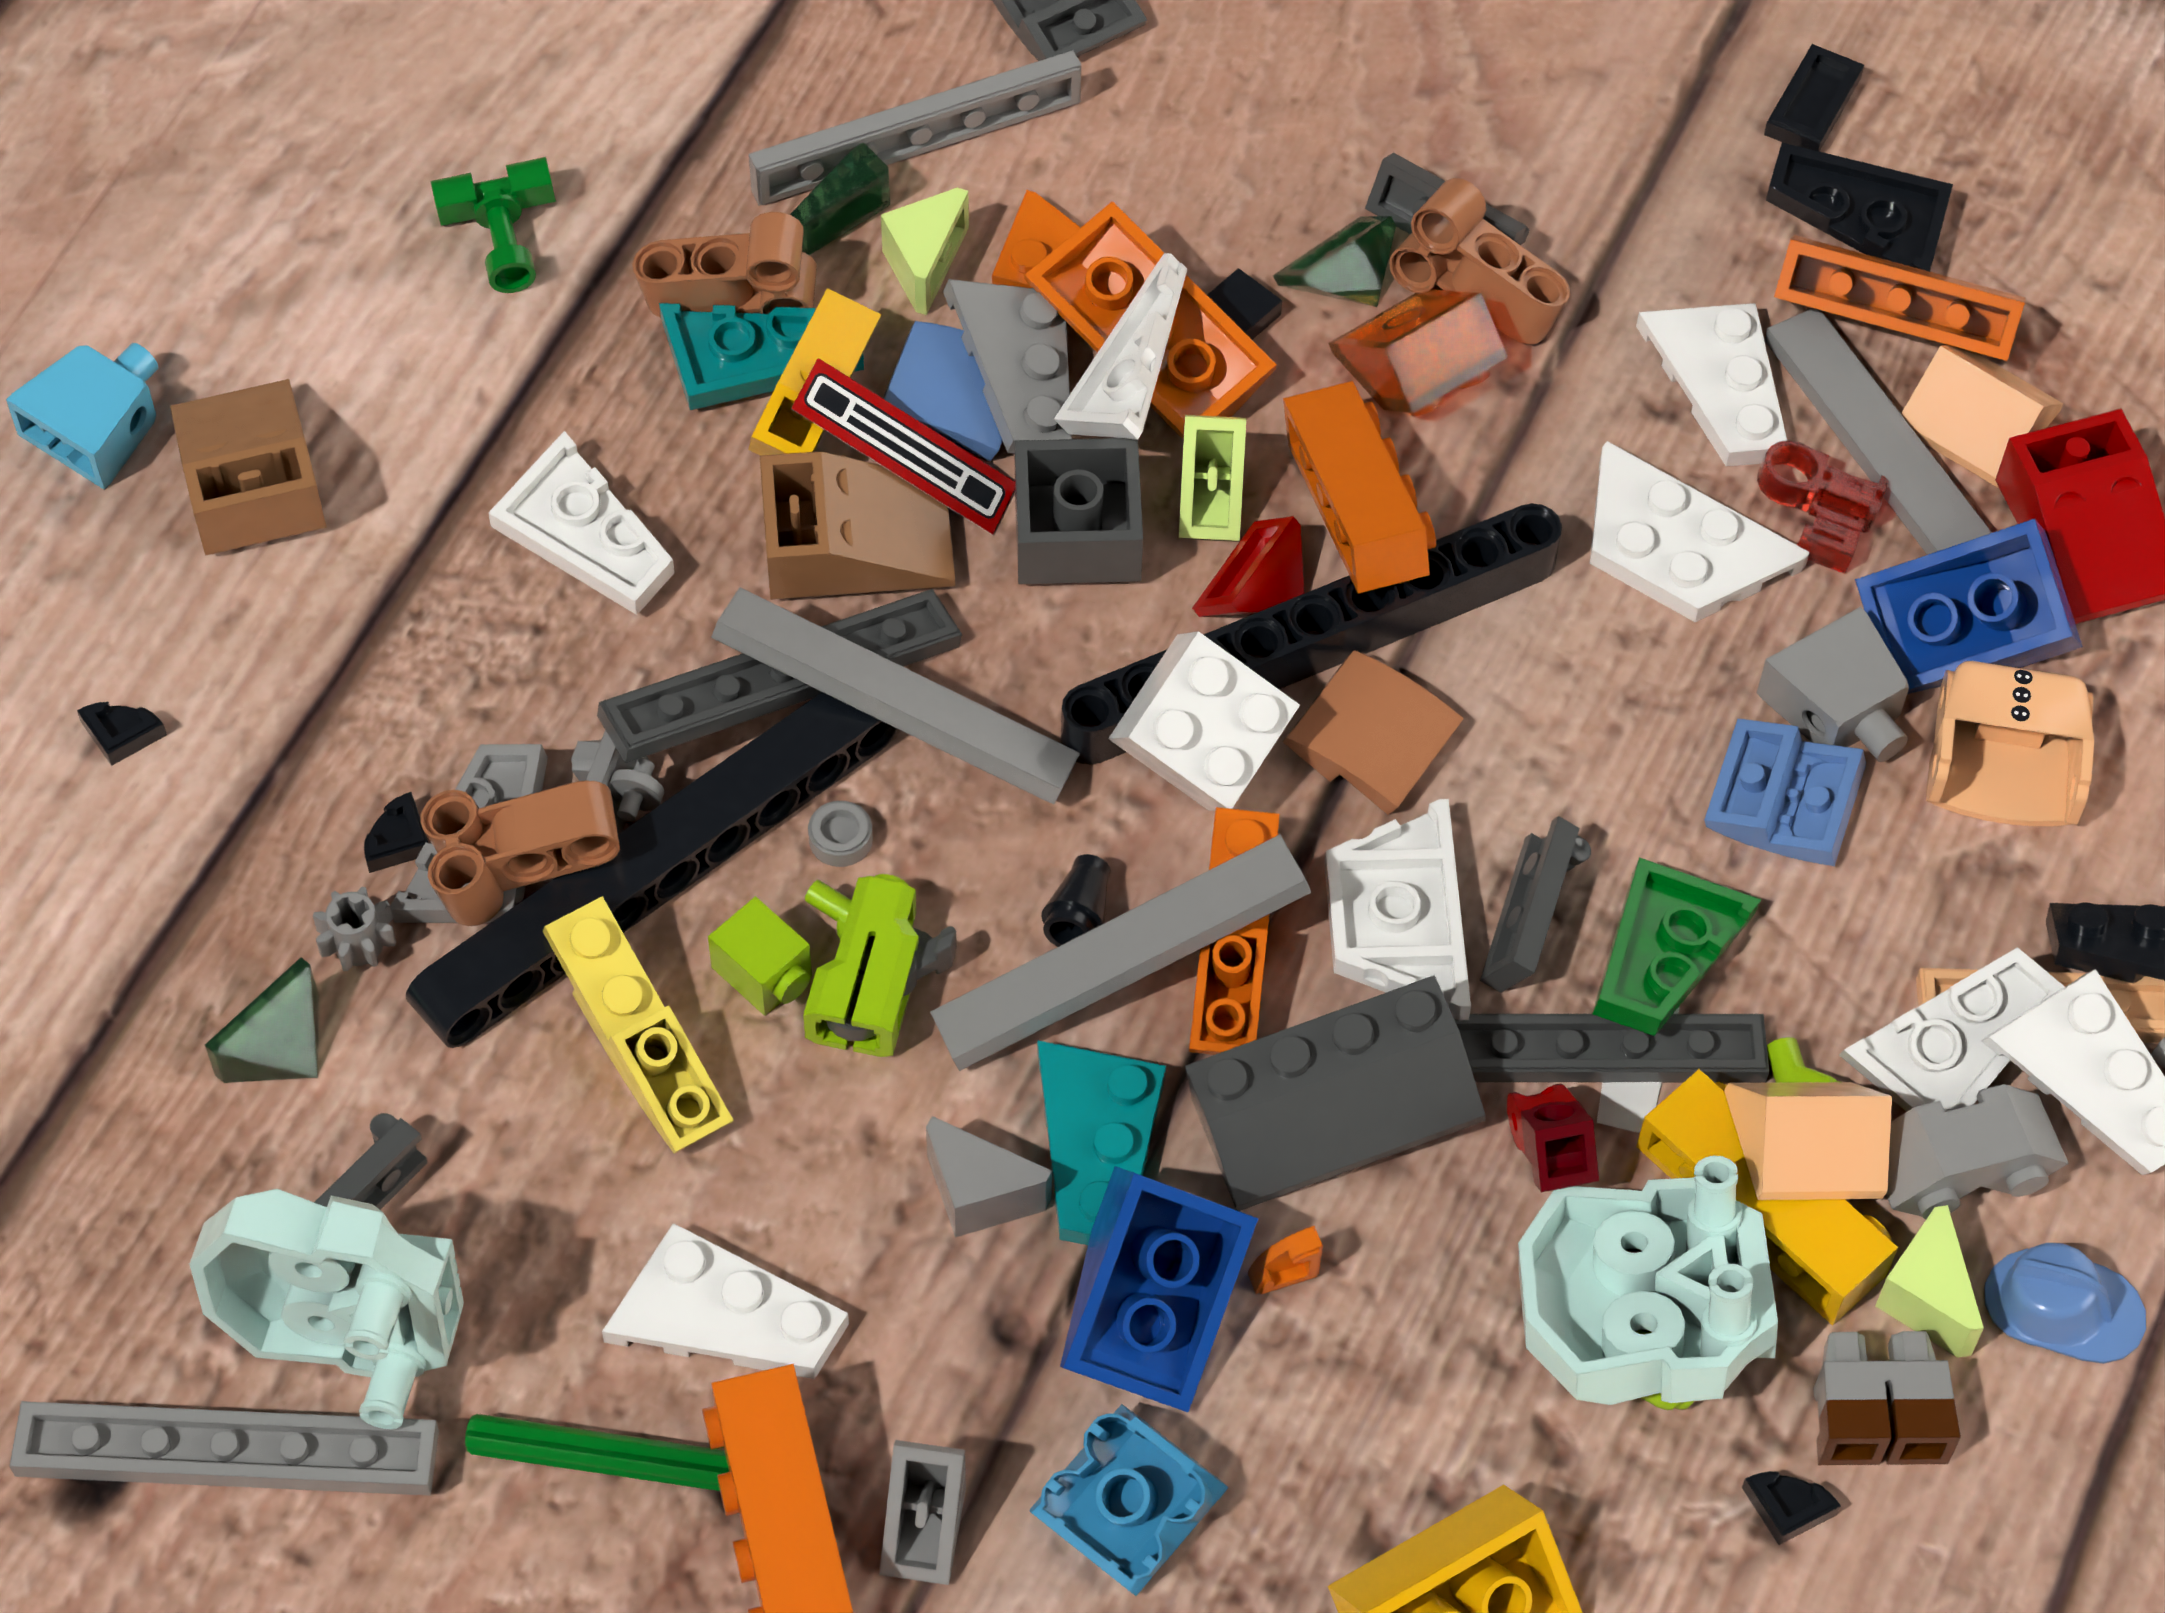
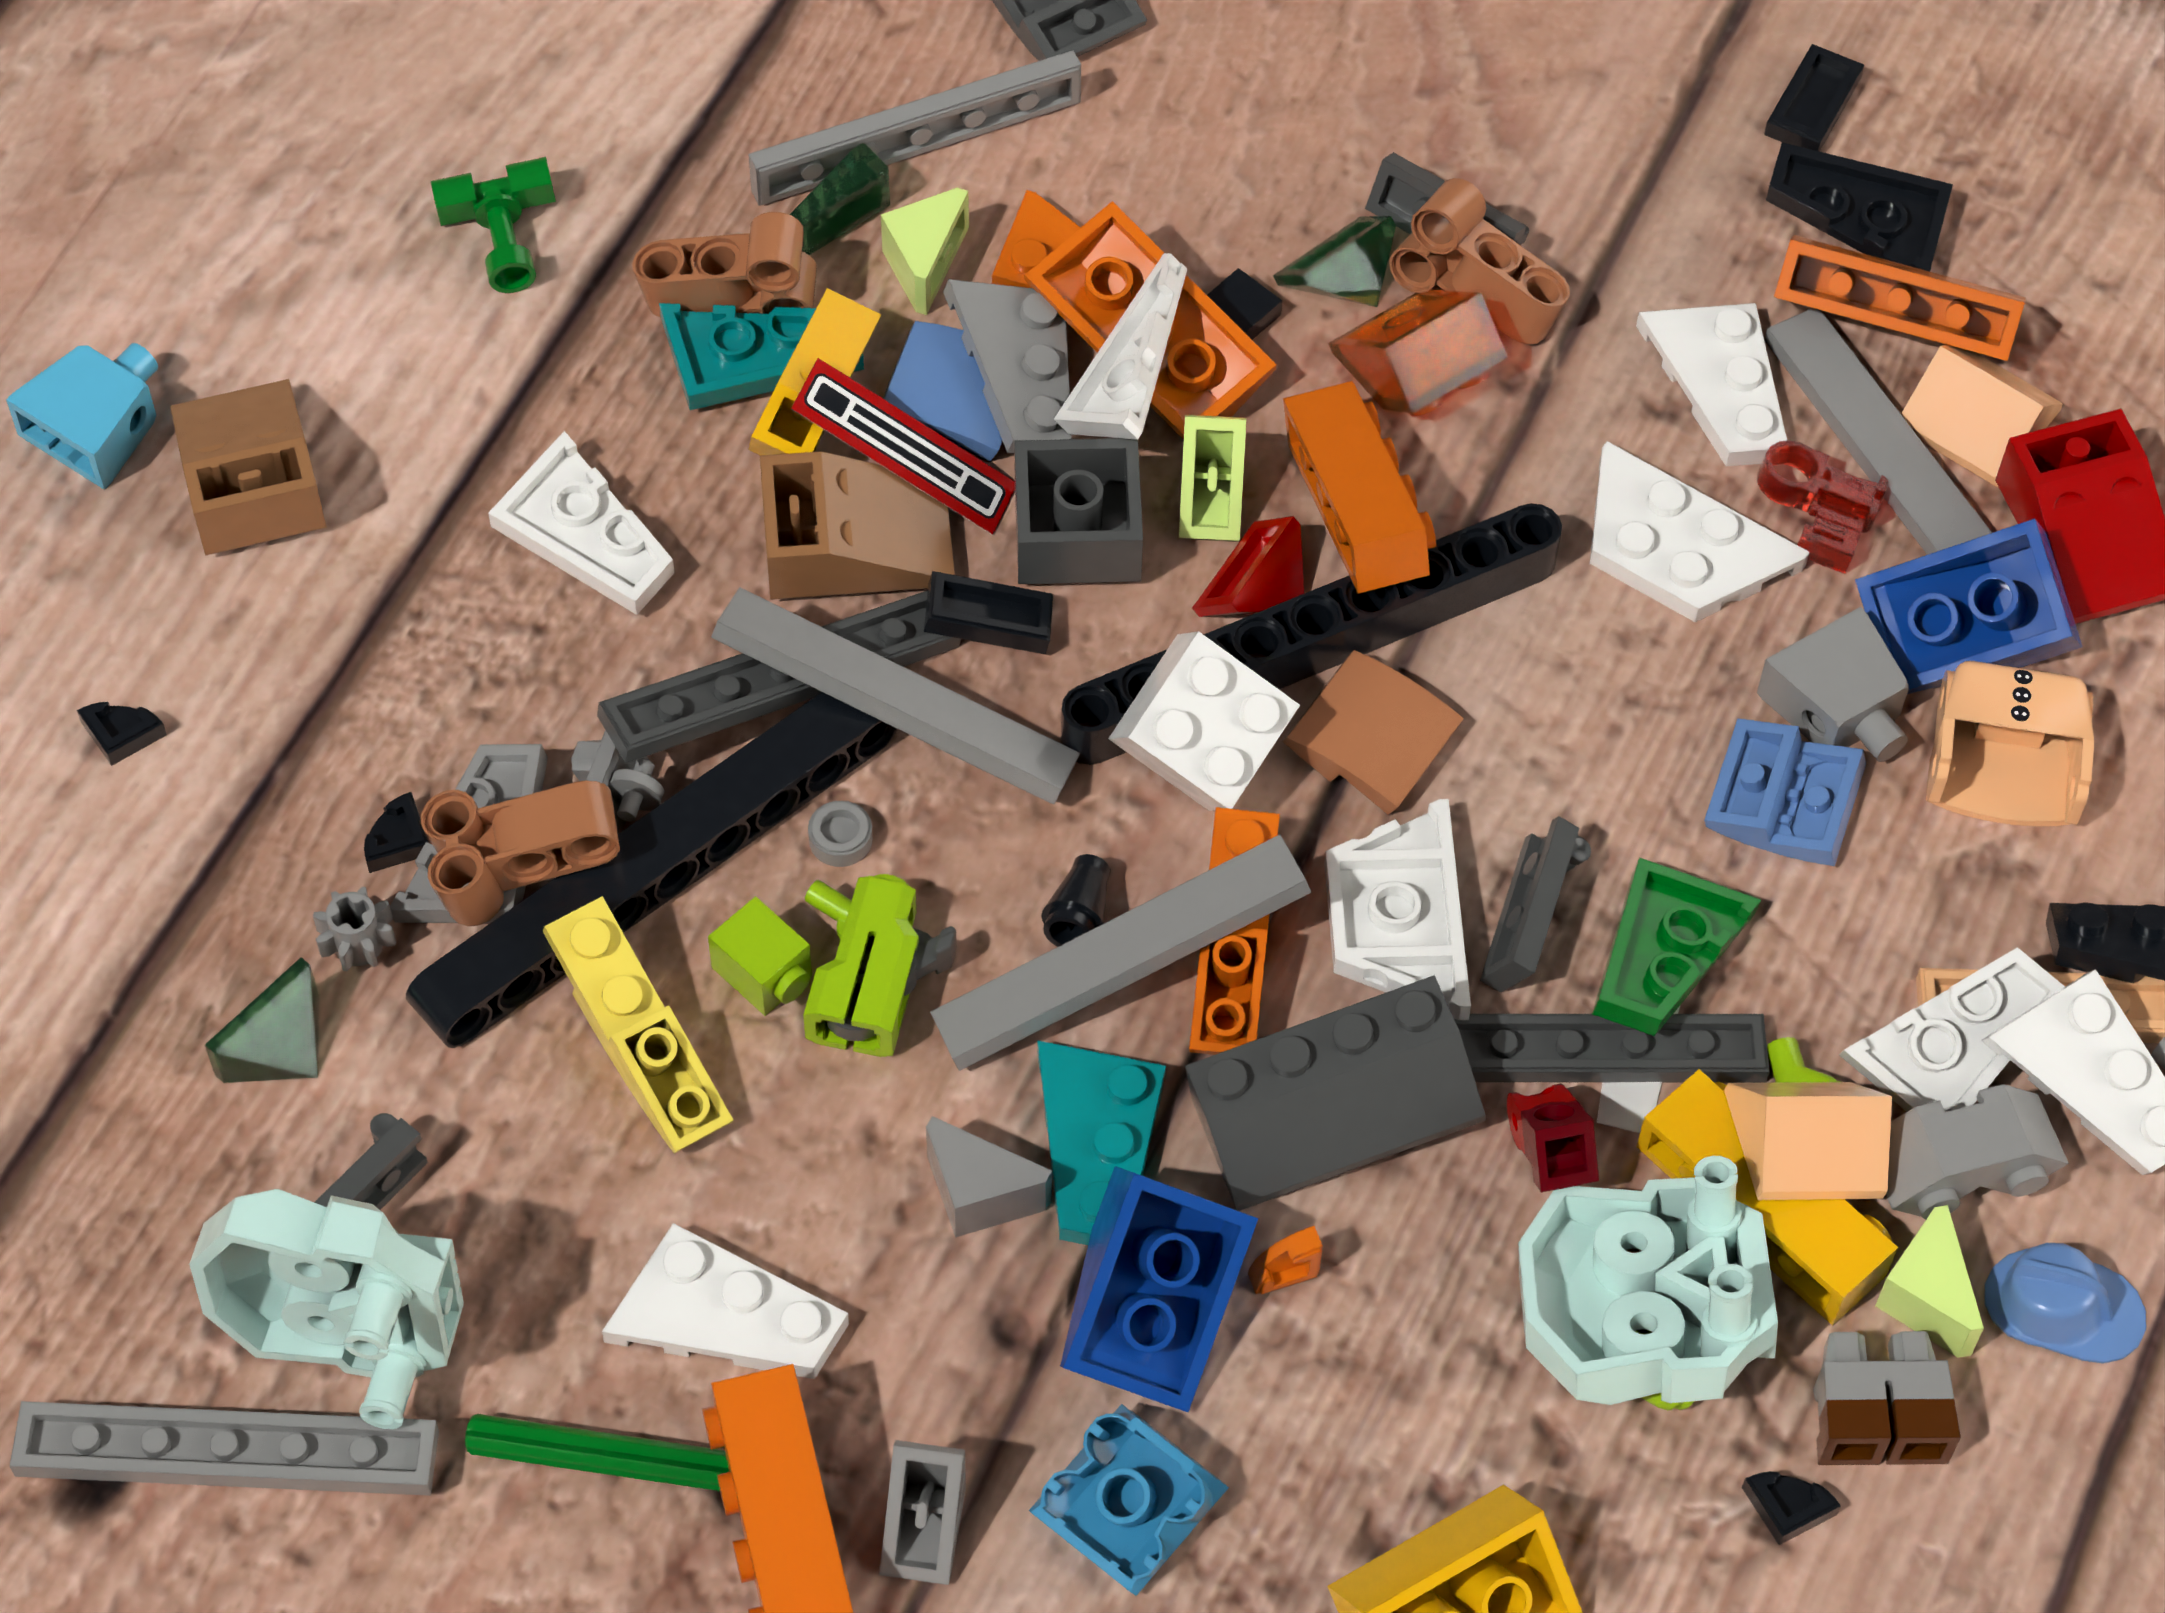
none -> black tile [924,571,1053,654]

